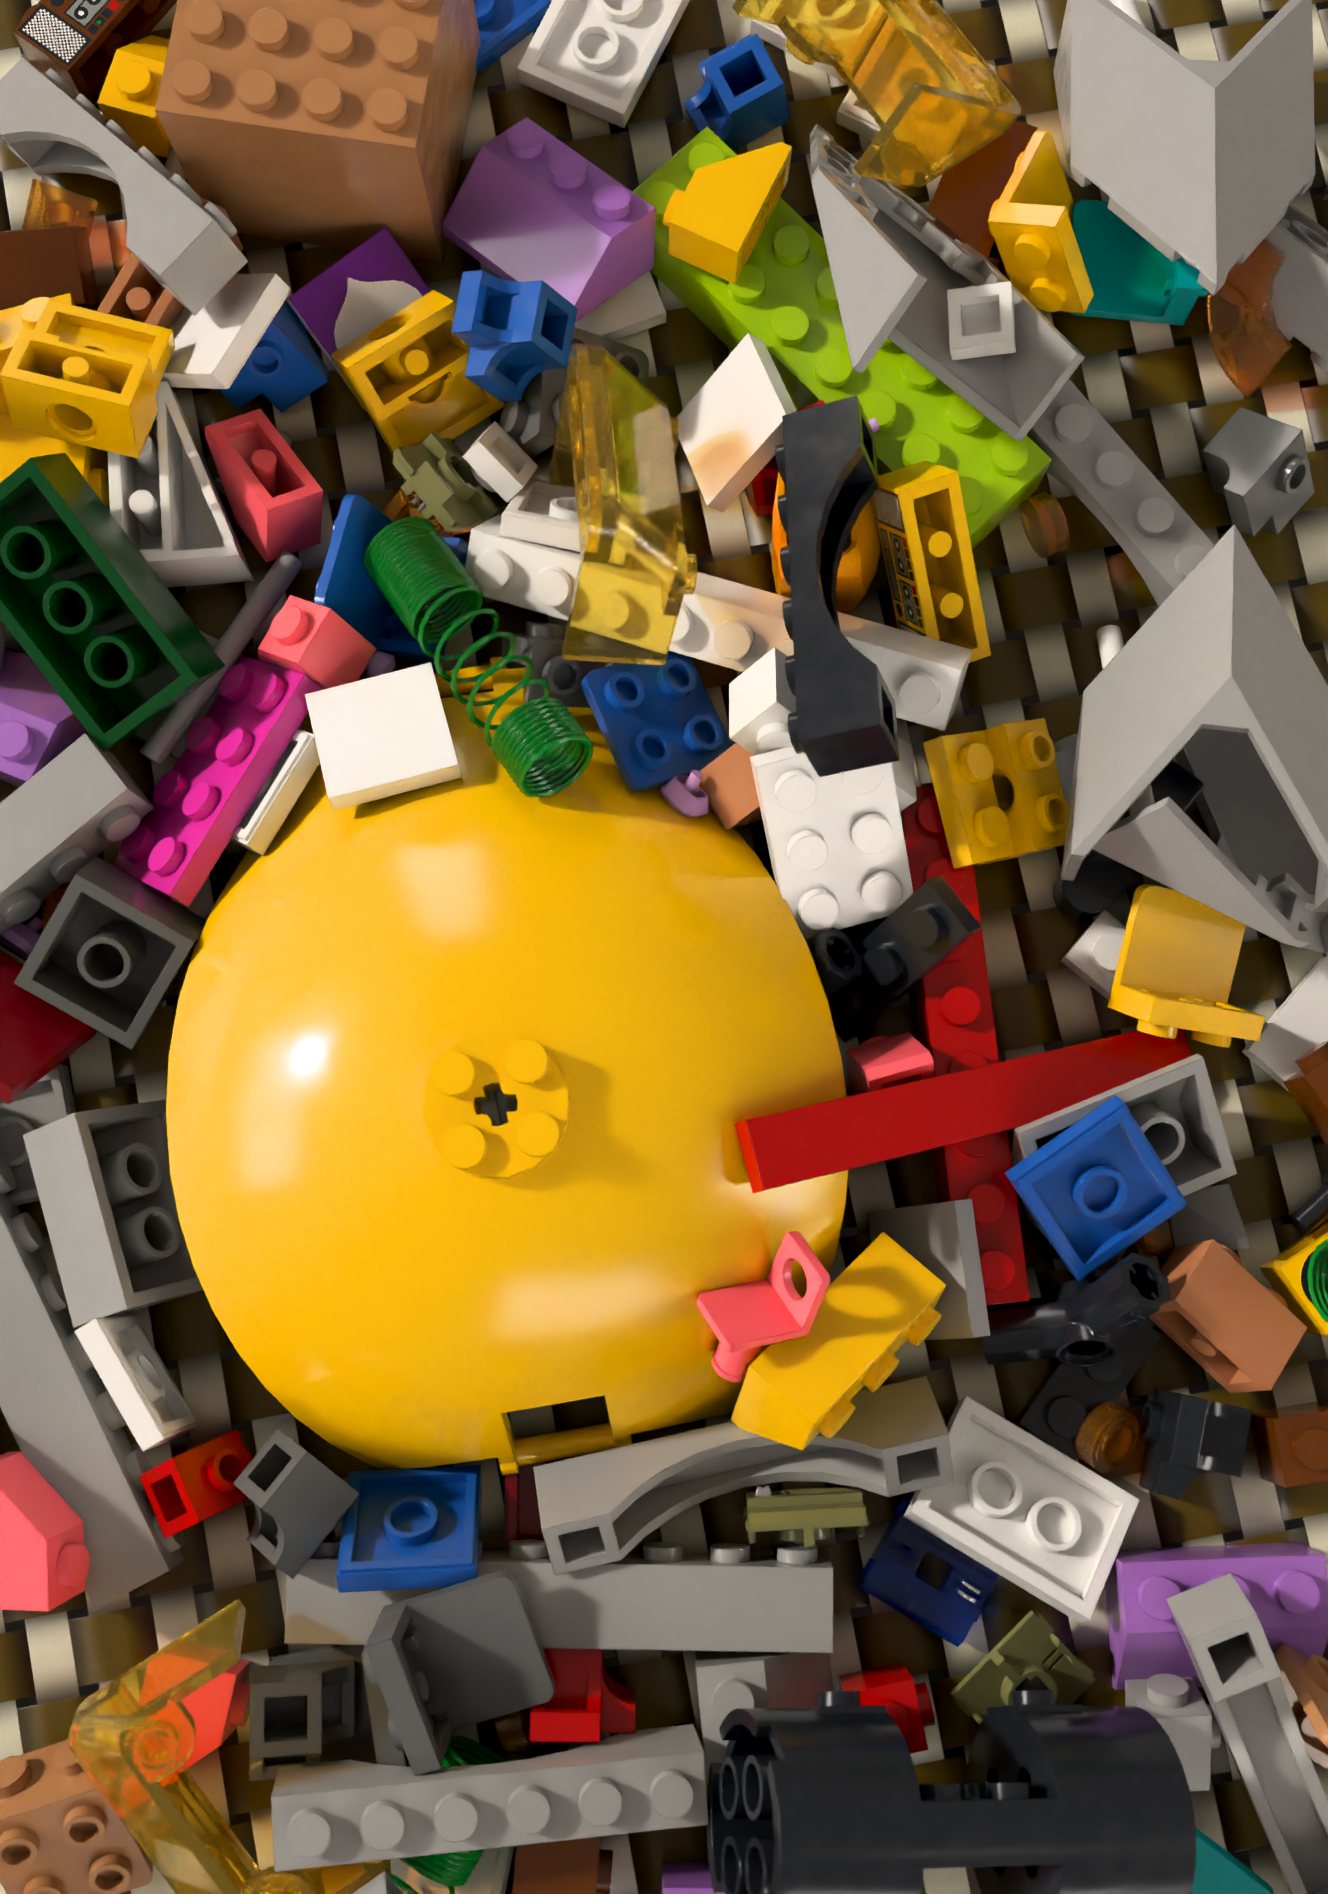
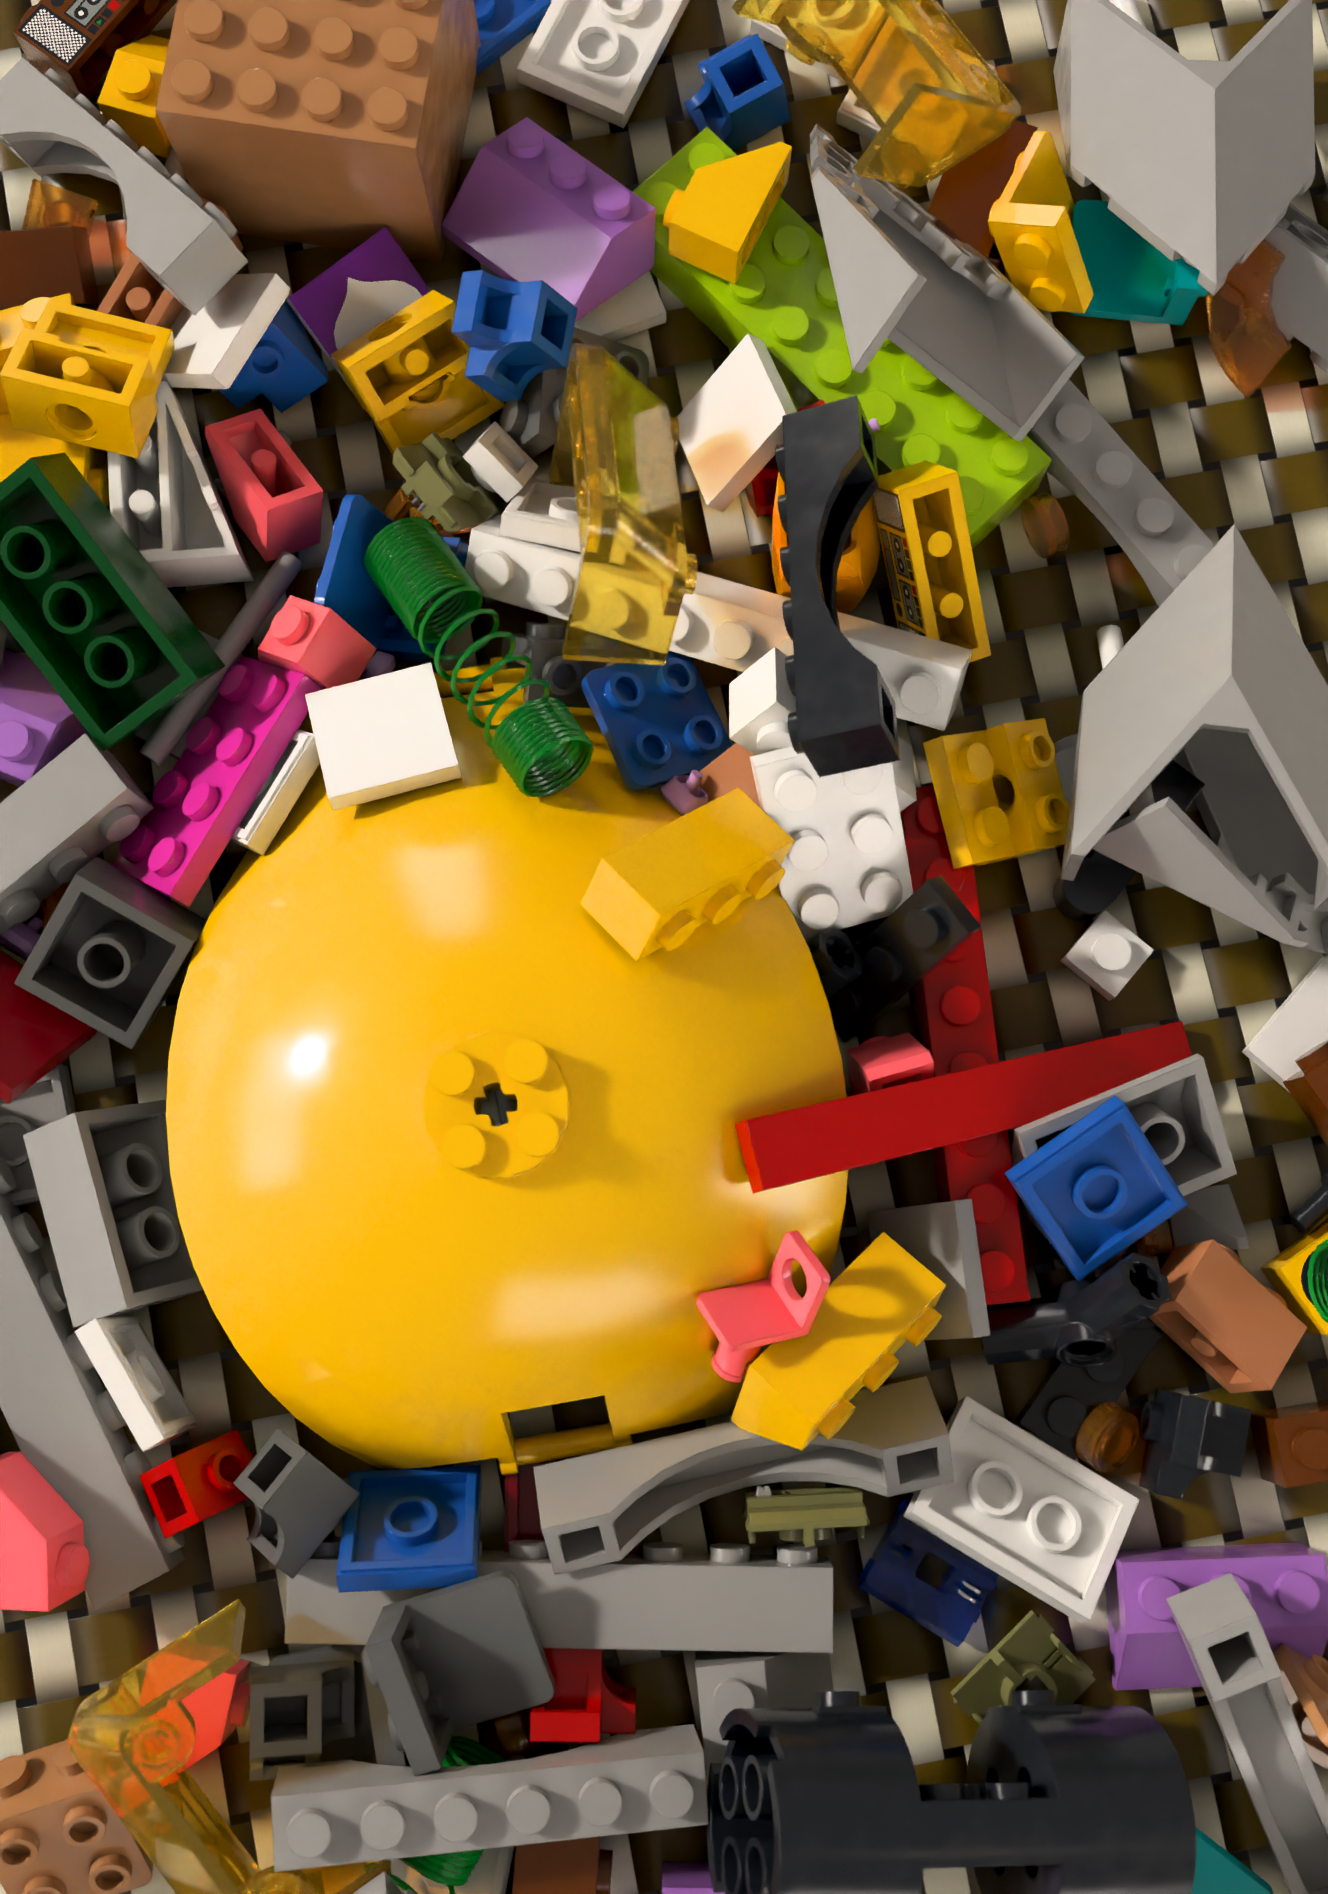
red brick [838,1662,935,1754] -> none
white plate [947,281,1016,361] -> none
yellow bracket [1107,884,1265,1048] -> none
light grey brick [1125,1673,1221,1791] -> none
dark grey brick [1202,407,1314,537] -> none
none -> yellow brick [580,787,795,962]

